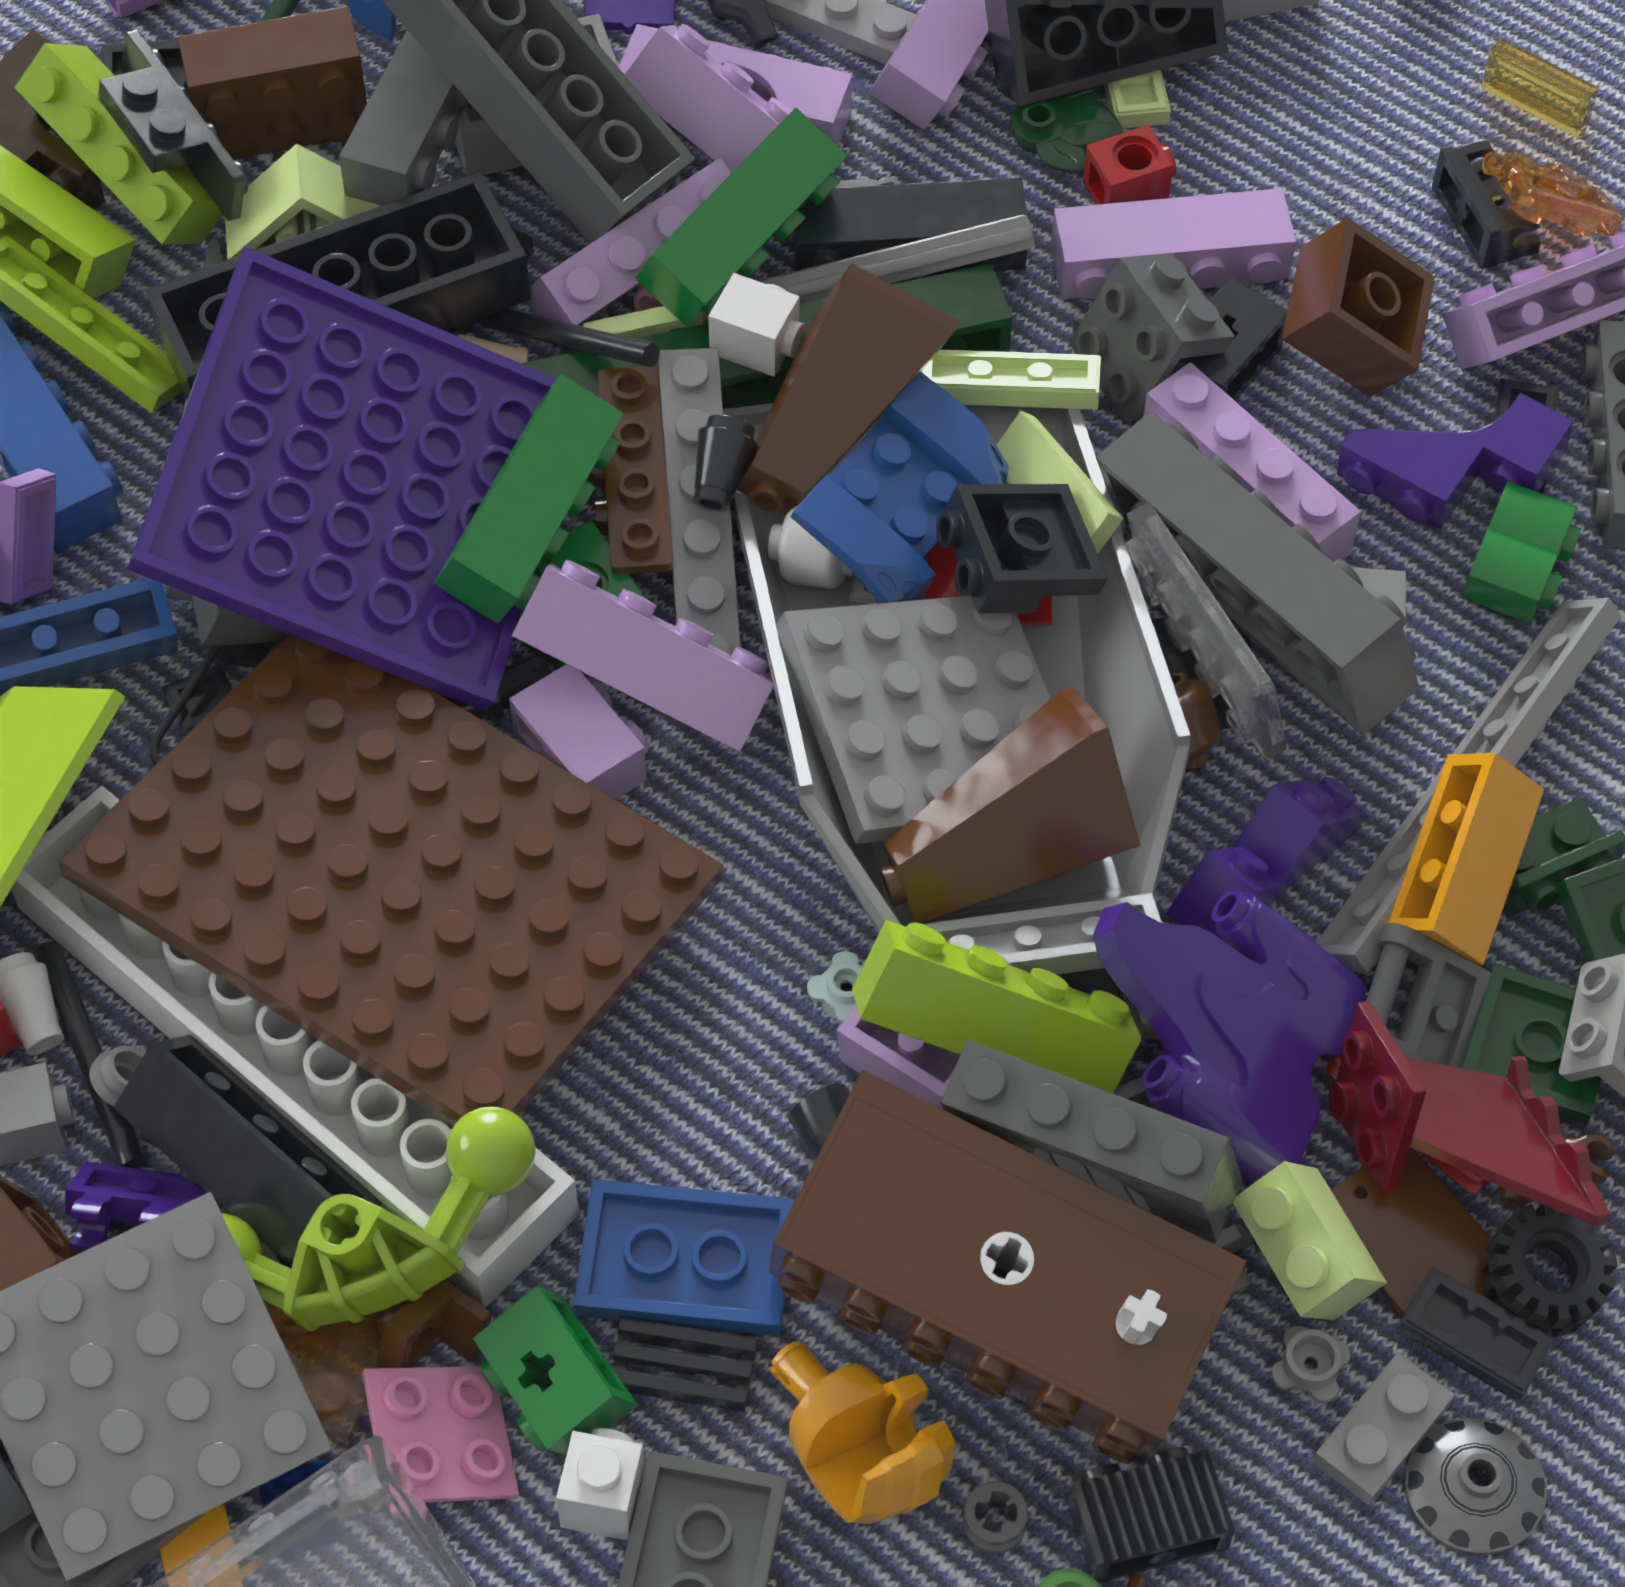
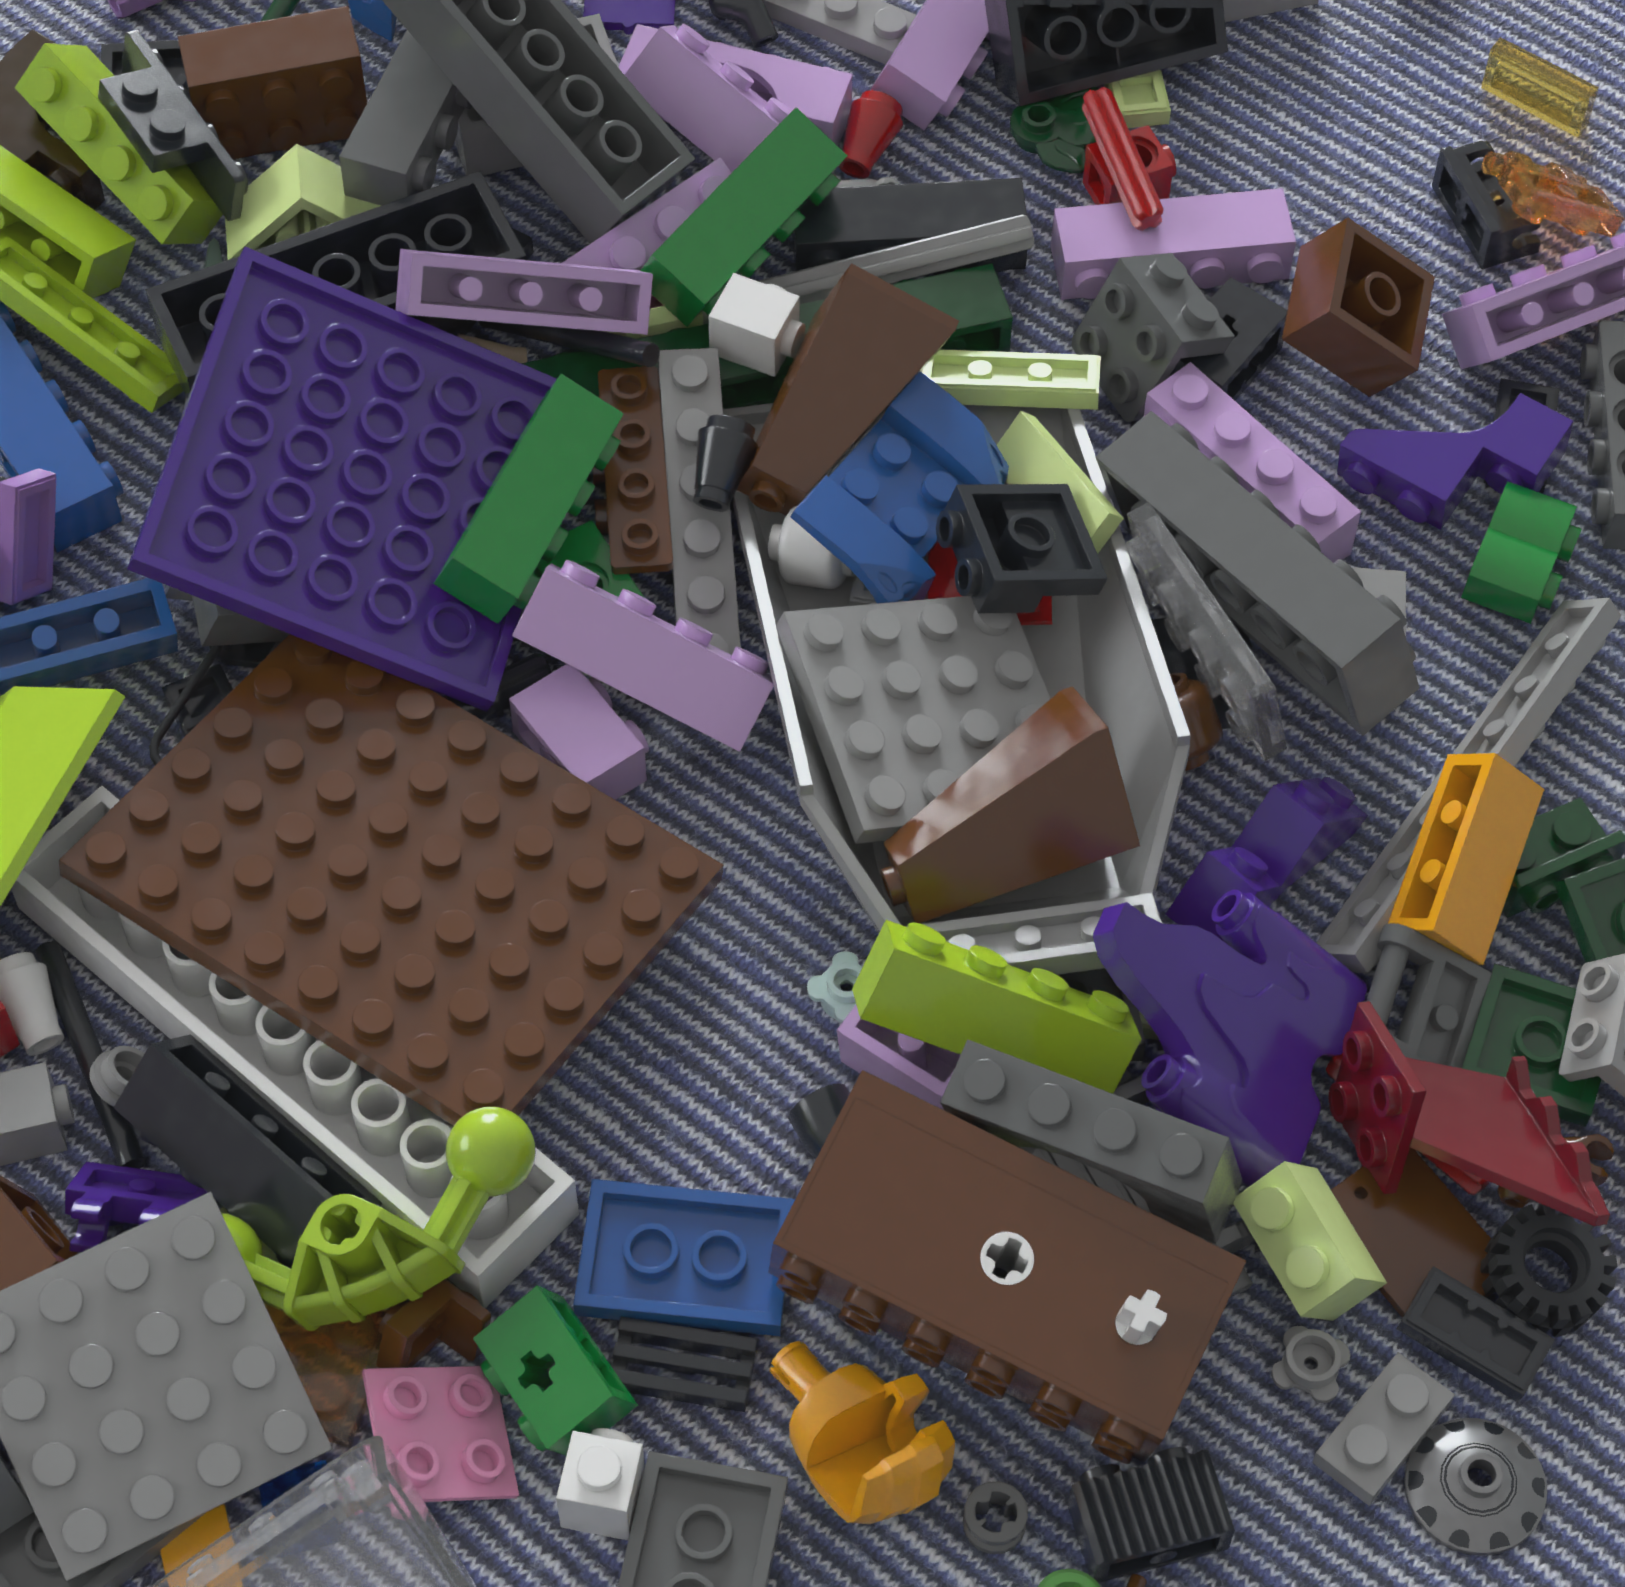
none -> lavender brick [396,249,653,335]
none -> red cone [839,90,903,179]
none -> red axle [1082,87,1164,231]

